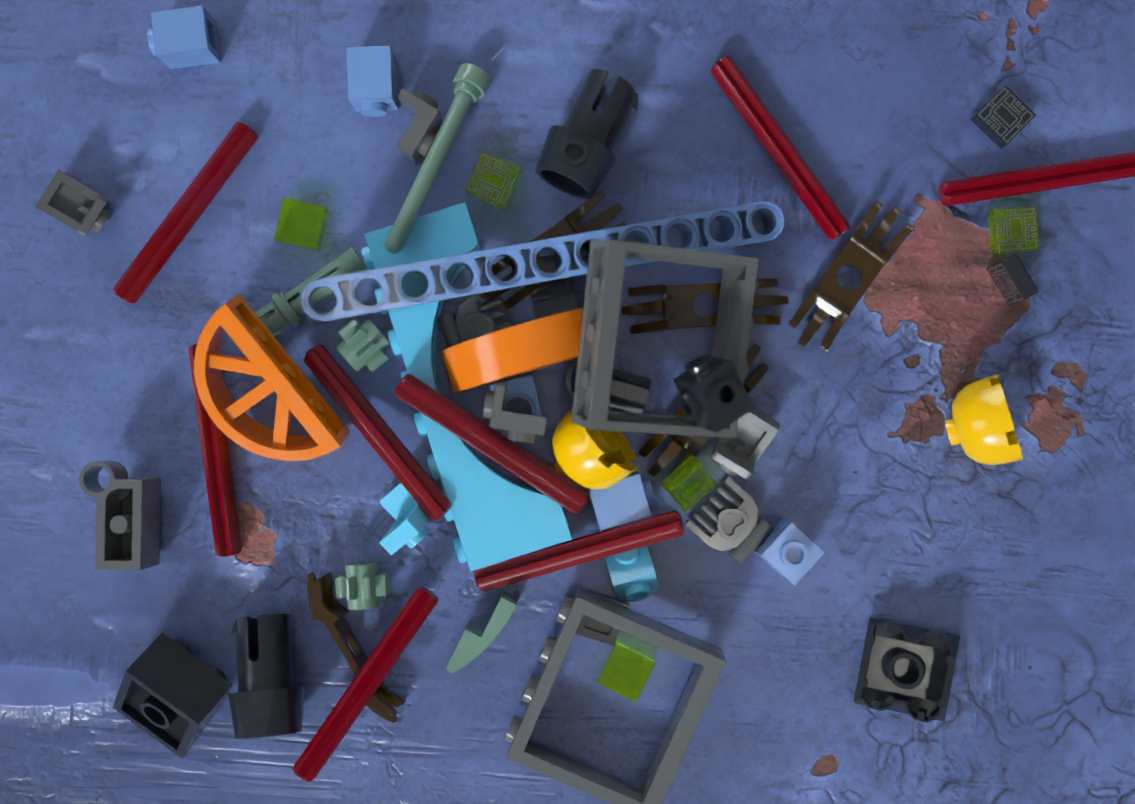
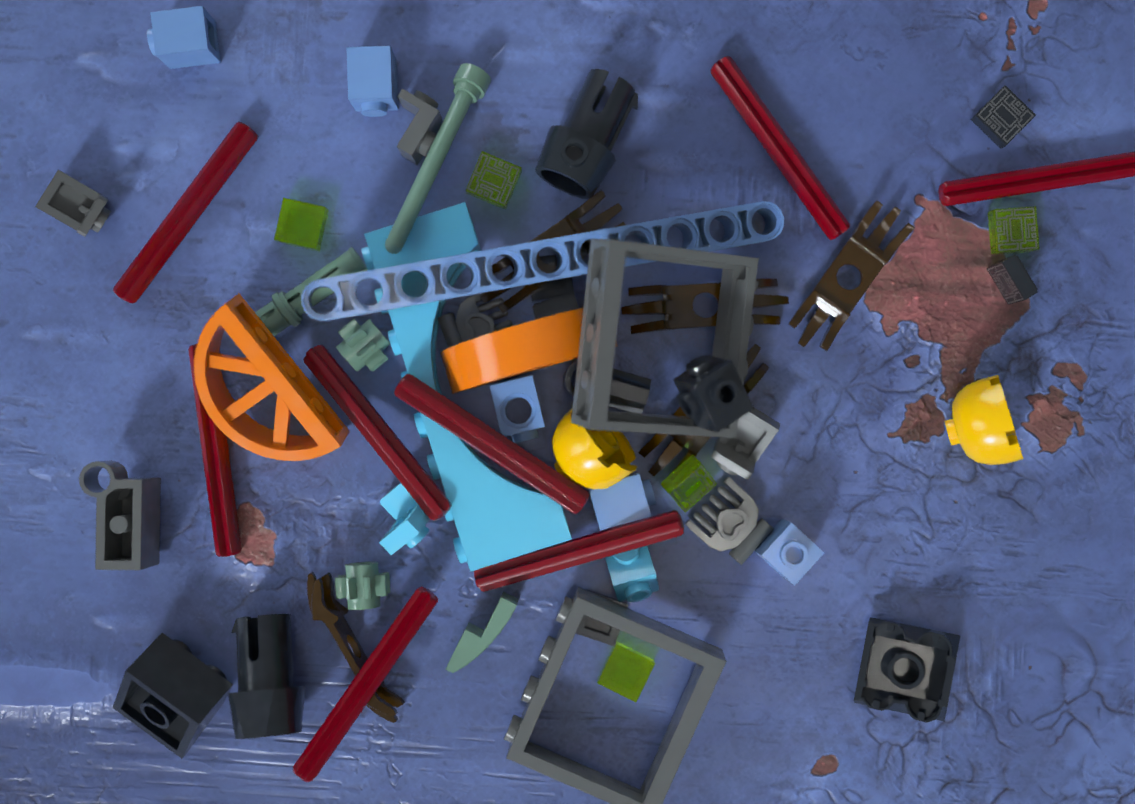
dark grey bracket [483,382,548,443] -> none

